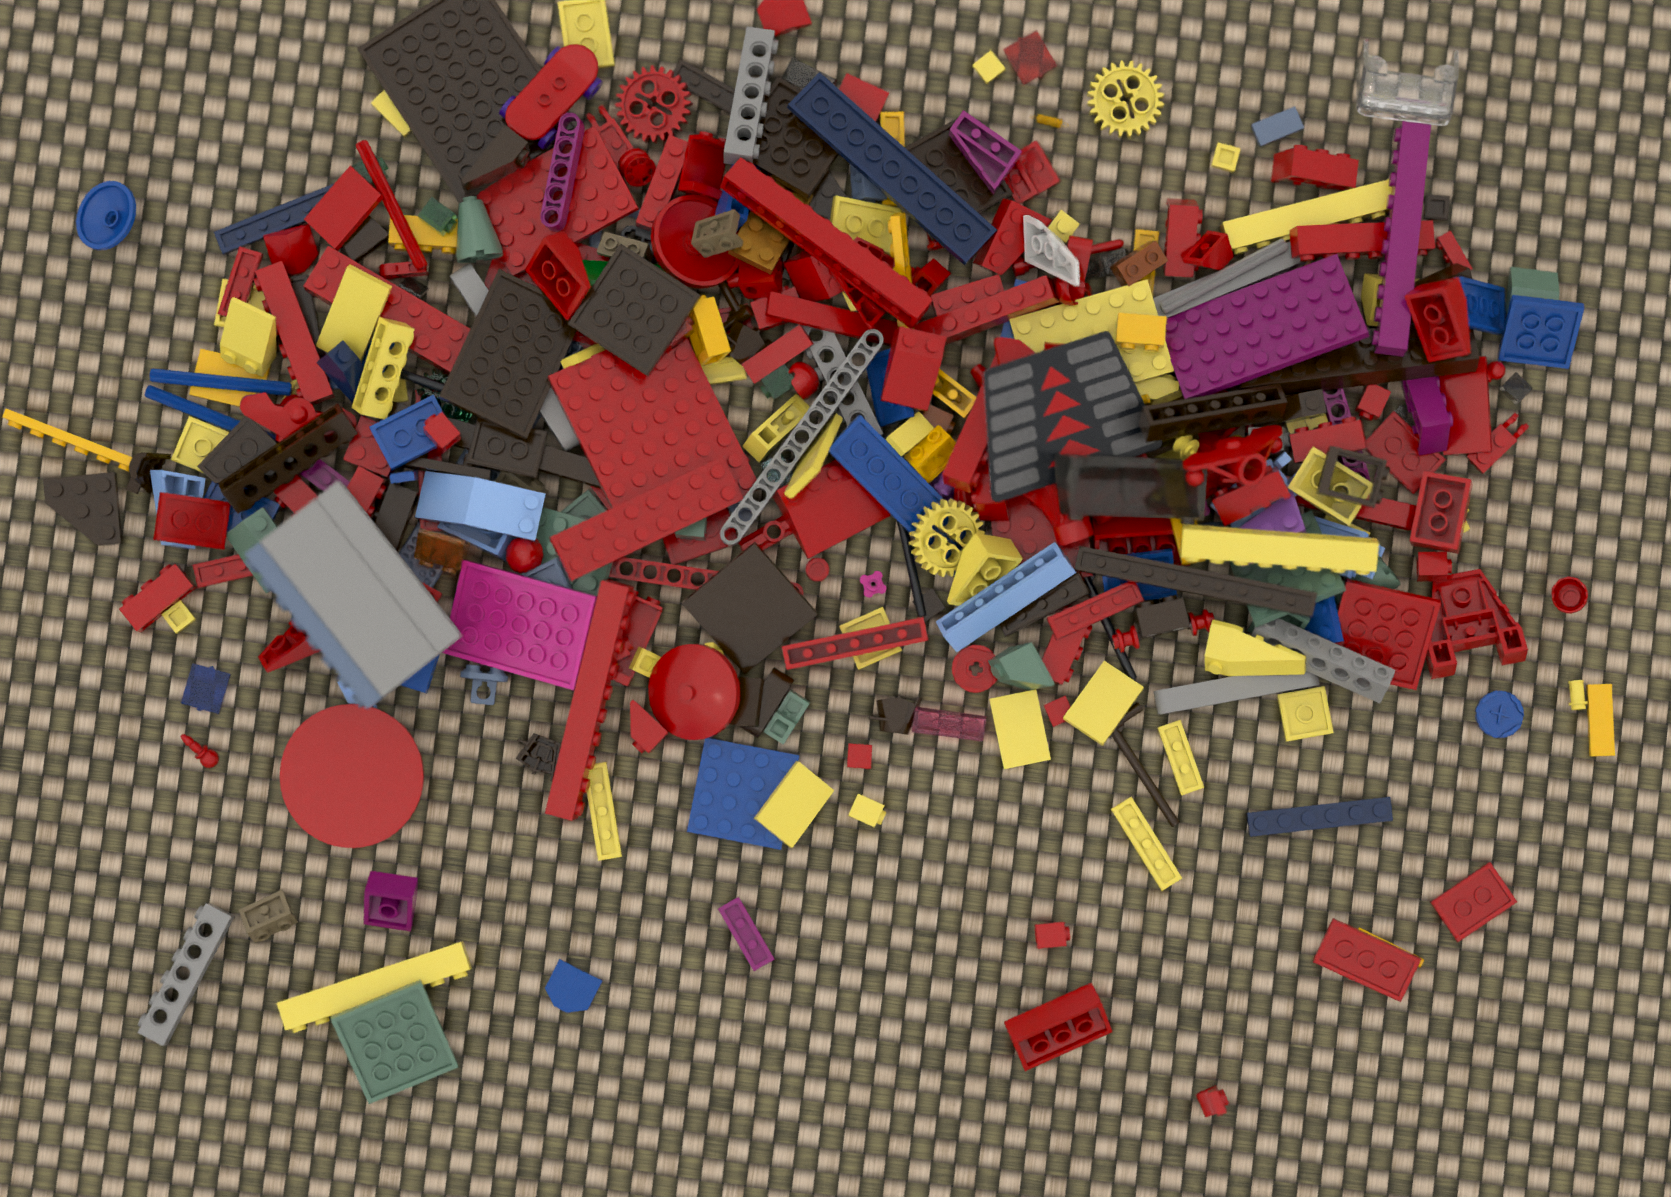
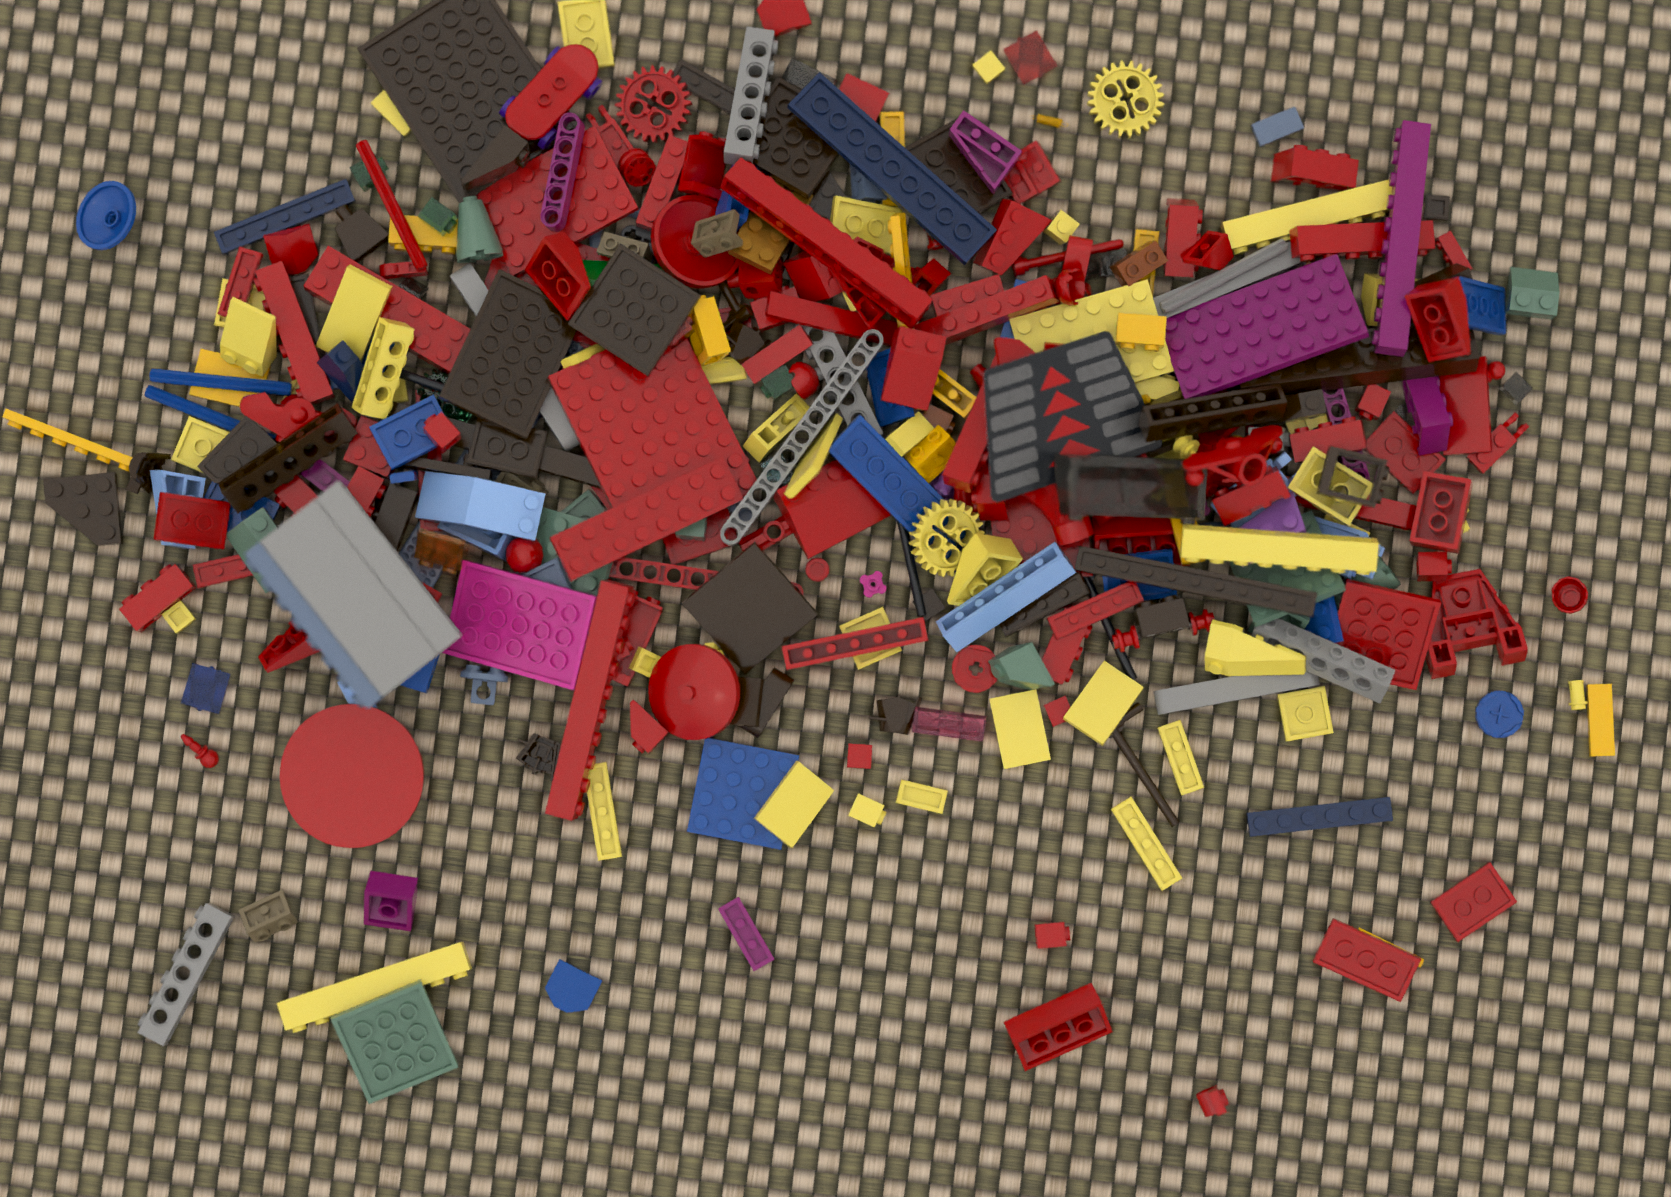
red tile [304,166,384,251] -> none
sand green slope [763,689,810,745] -> none
white wedge [1023,215,1079,286] -> none
light yellow tile [1211,142,1241,173] -> none
clear windscreen [1356,38,1459,126] -> none
blue plate [1497,295,1584,369] -> none
none -> light yellow tile [896,780,948,814]

